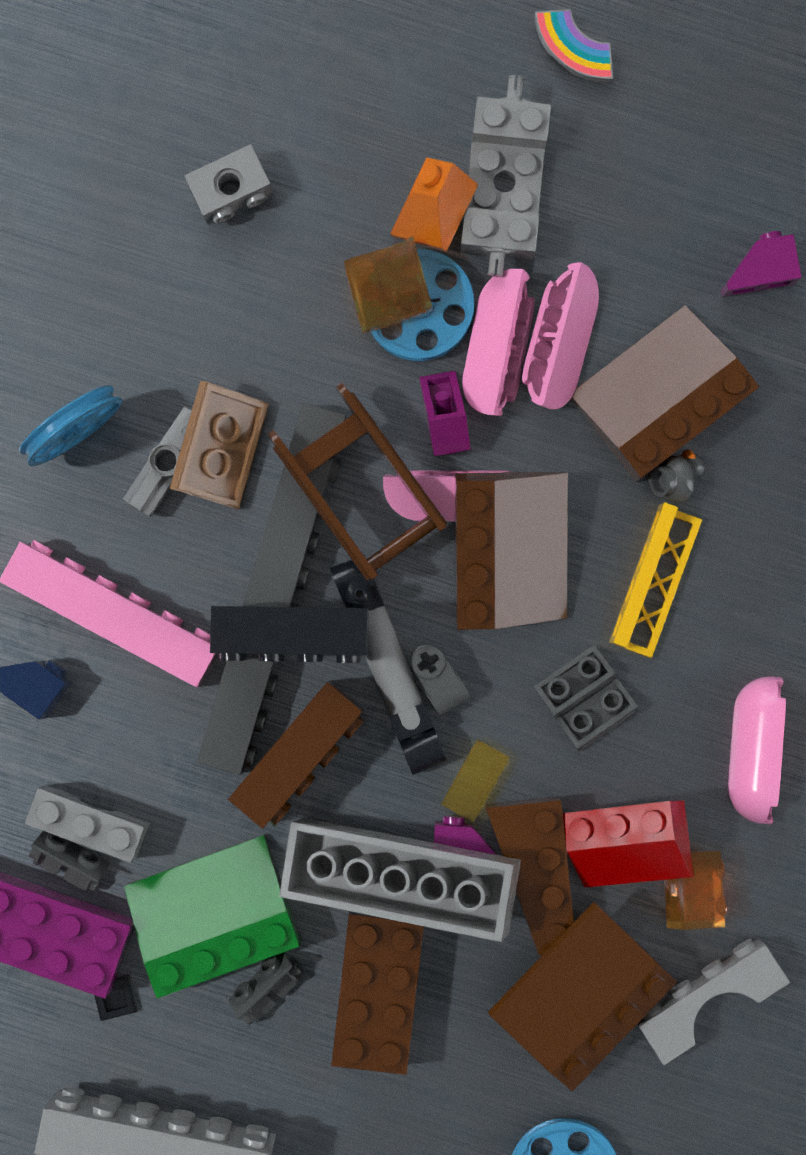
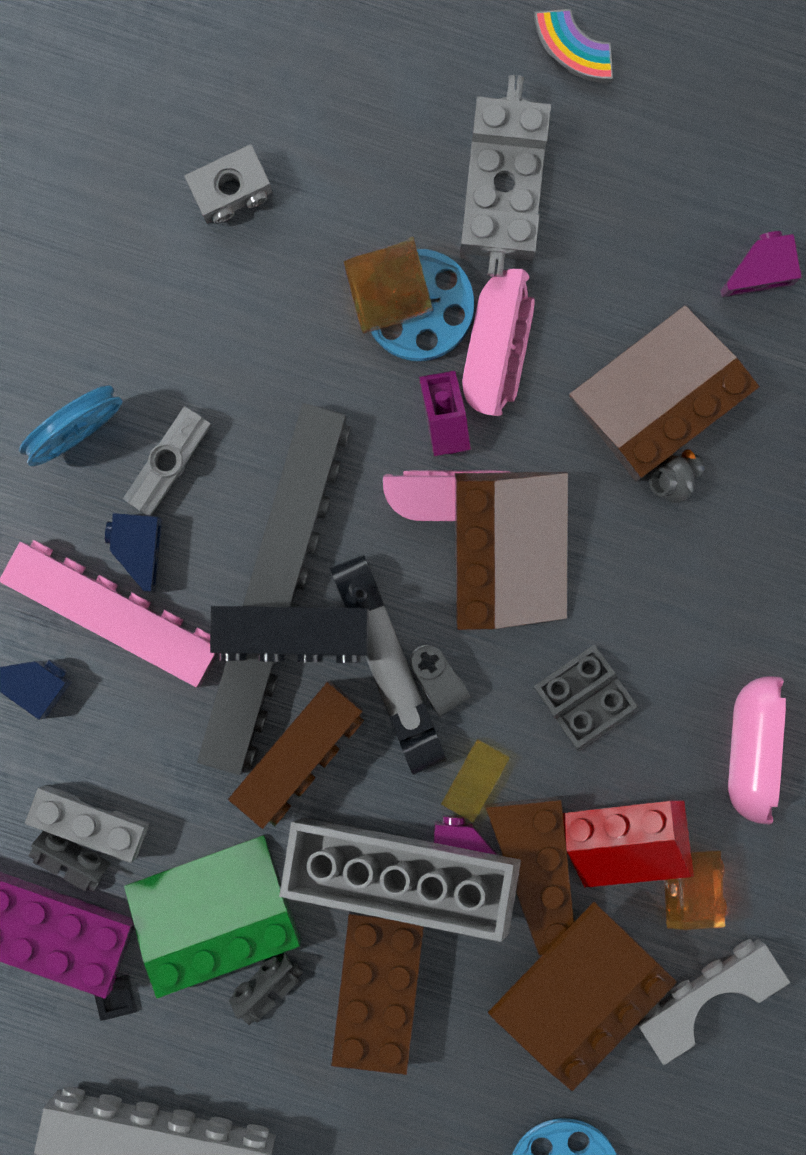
medium nougat tile [169,381,269,510] -> none
reddish brown piece [267,382,448,580] -> none
orange slope [390,157,478,252] -> none
bright pink brick [522,262,599,409] -> none
yellow fence [609,502,702,658] -> none
none -> dark blue slope [105,513,162,593]

